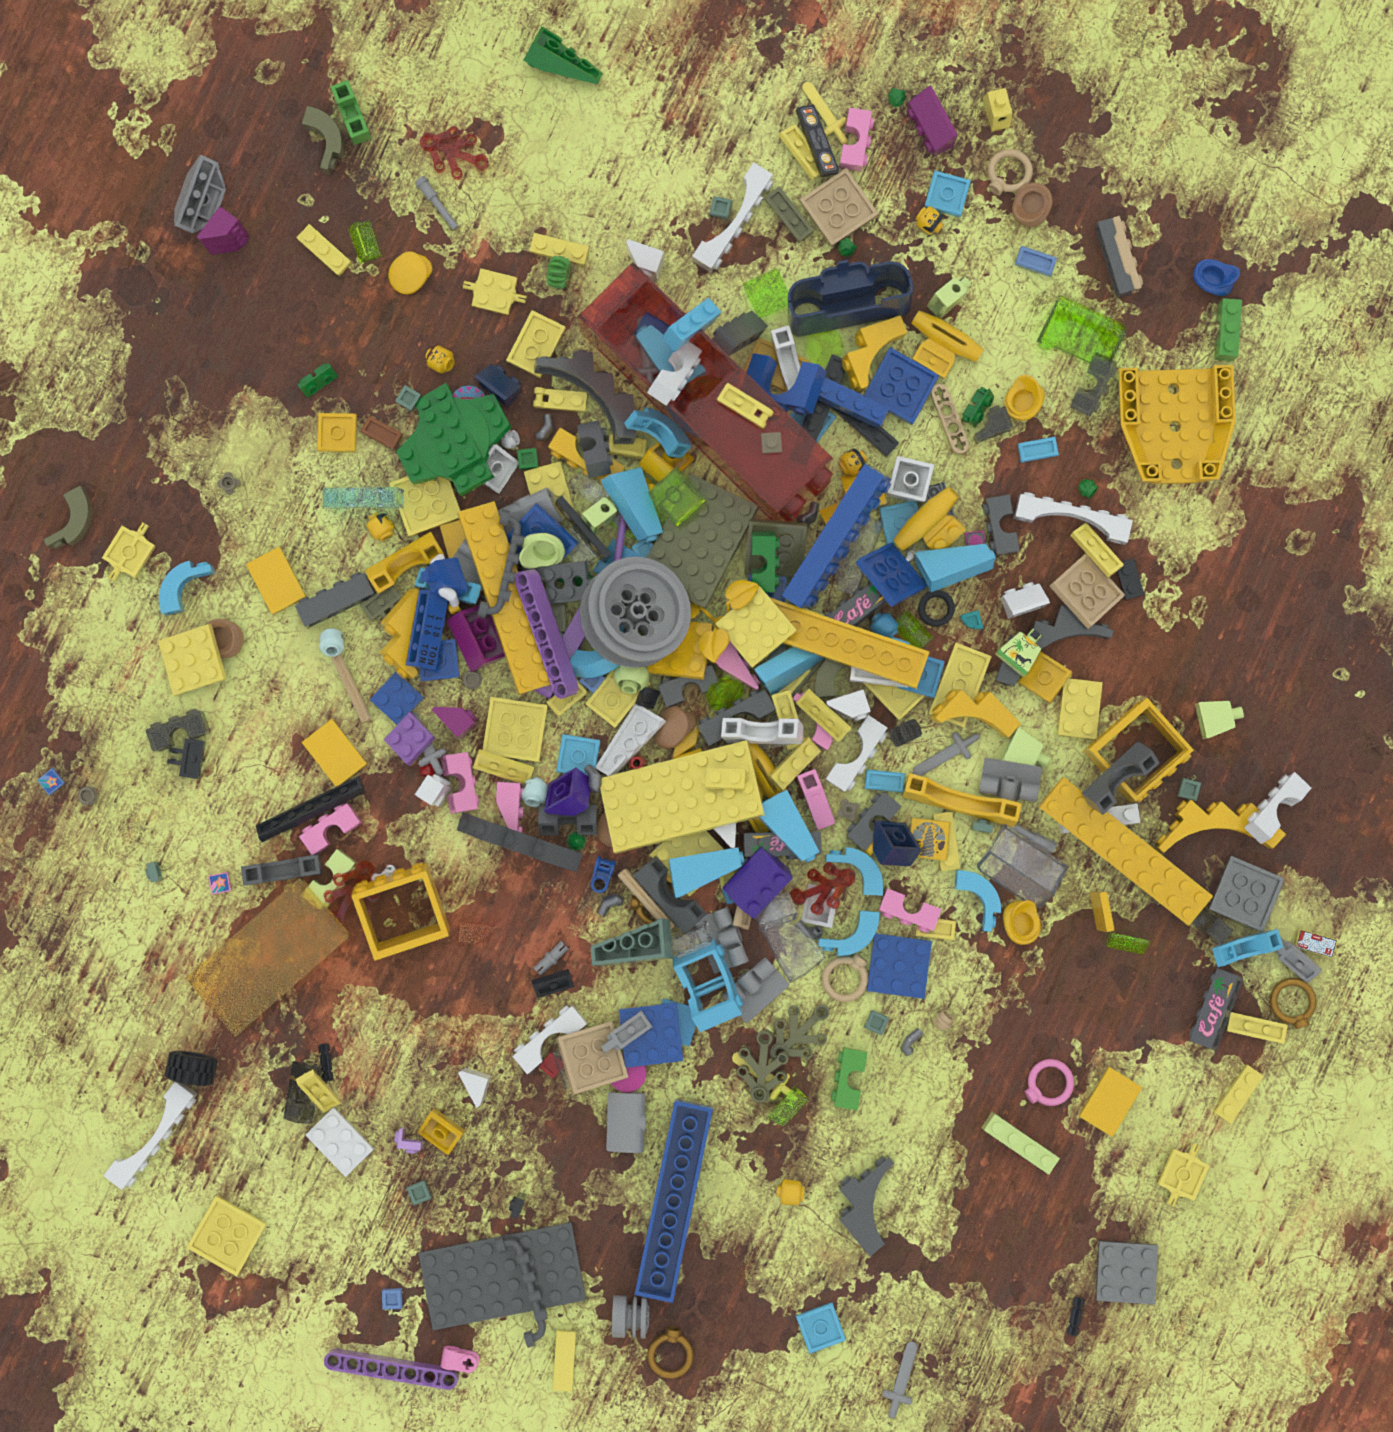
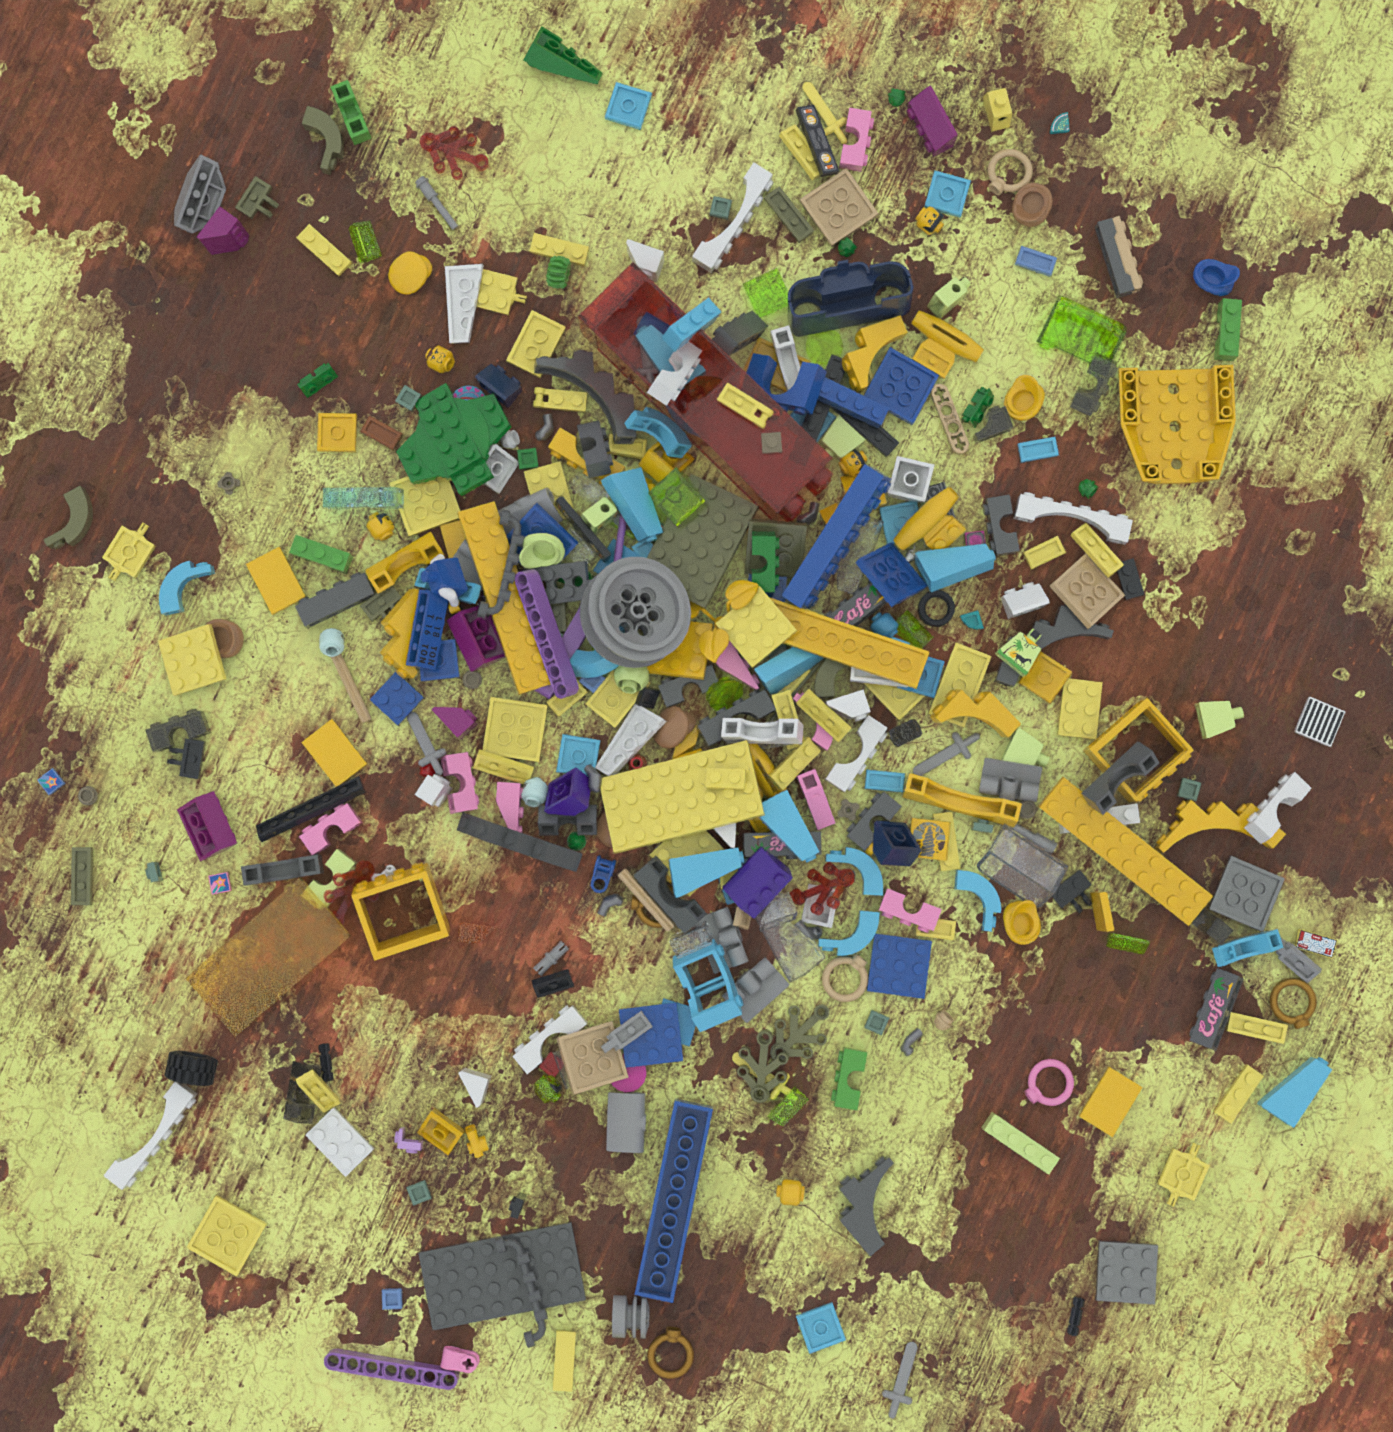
medium lavender plate [384,712,435,766] -> none
sand green wedge [591,918,673,967] -> none
none -> olive plate [71,847,93,905]
none -> magenta slope [177,791,237,862]
none -> olive hinge [235,176,279,219]
none -> bright green arch [289,535,353,574]
none -> white wing [445,264,484,344]
none -> yellow plate [465,1124,489,1158]
none -> clear neon green head [534,1074,562,1104]
none -> medium azure tile [605,82,652,130]
none -> yellowish green torso [819,415,865,463]
none -> dark tan plate [1020,800,1037,819]
none -> light yellow tile [1023,536,1066,570]
none -> black hinge [1049,870,1092,914]
none -> teal tile [1050,112,1070,134]
none -> medium azure slope [1257,1057,1332,1128]
none -> tile [1294,697,1345,747]

